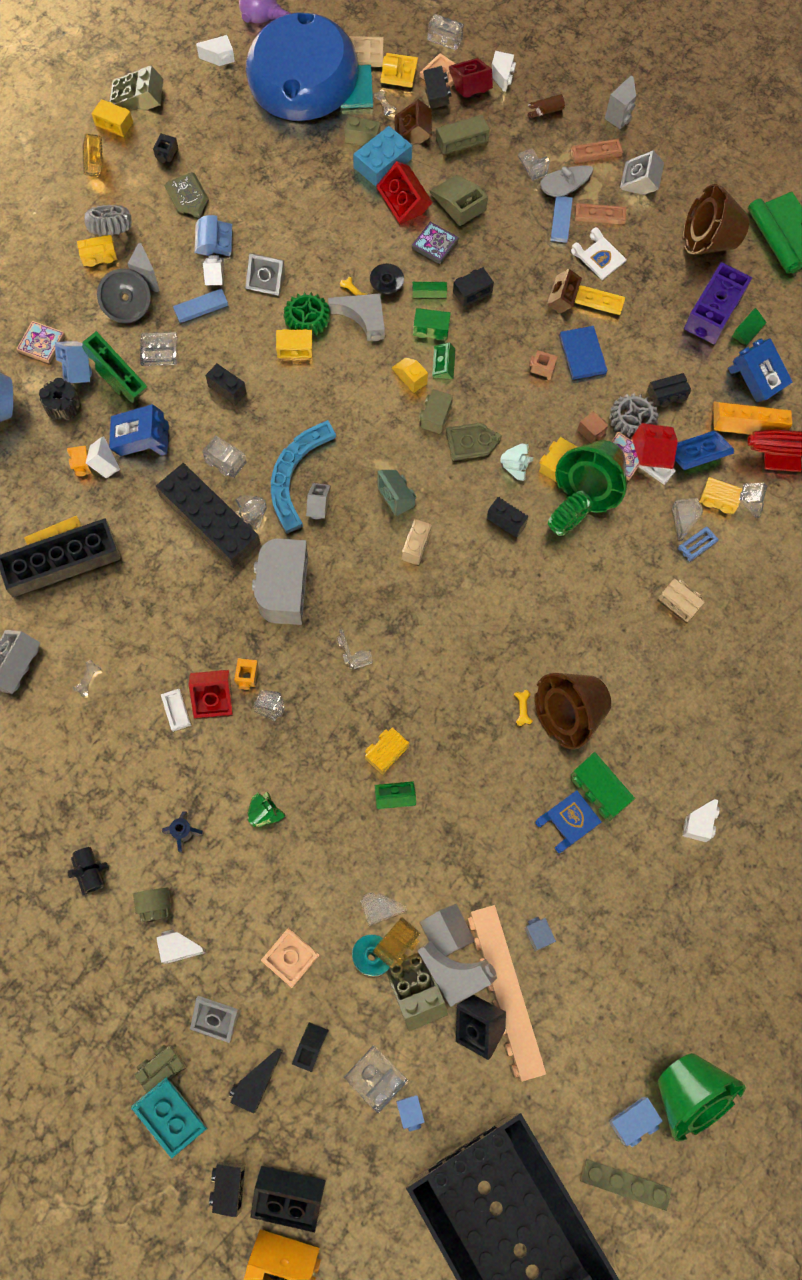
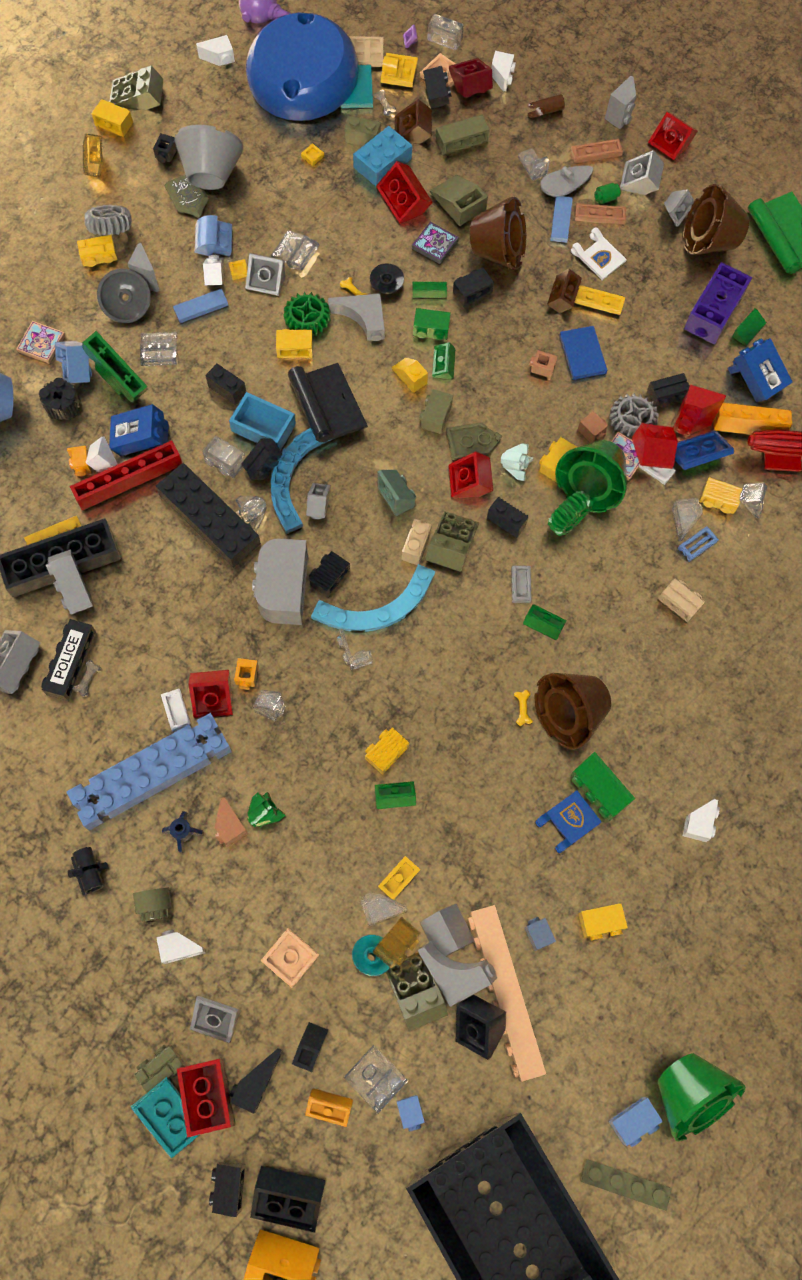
none -> black brick [41,619,96,702]
none -> light grey brick [46,549,93,614]
none -> medium blue brick [66,713,232,831]
none -> red brick [70,440,182,511]
none -> light grey cone [175,125,243,190]
none -> red slope [177,1058,235,1138]
none -> nougat slope [214,797,248,847]
none -> yellow tile [228,259,248,280]
none -> dark azure piece [229,392,296,451]
none -> black brick [242,438,283,480]
none -> clear slope [271,230,320,270]
none -> black door [288,363,368,442]
none -> yellow tile [301,143,325,166]
none -> light orange slope [305,1088,353,1127]
none -> black brick [309,551,350,597]
none -> medium azure plate [311,564,436,632]
none -> yellow plate [378,856,420,901]
none -> medium lavender slope [403,24,418,48]
none -> olive slope [426,511,479,572]
none -> red slope [449,451,493,498]
none -> reddish brown cone [470,197,527,270]
none -> light grey tile [511,566,531,603]
none -> green slope [523,604,567,640]
none -> yellow brick [578,903,628,941]
none -> green brick [594,183,621,204]
none -> red slope [648,112,698,160]
none -> light grey slope [664,189,694,226]
none -> red slope [673,384,726,435]

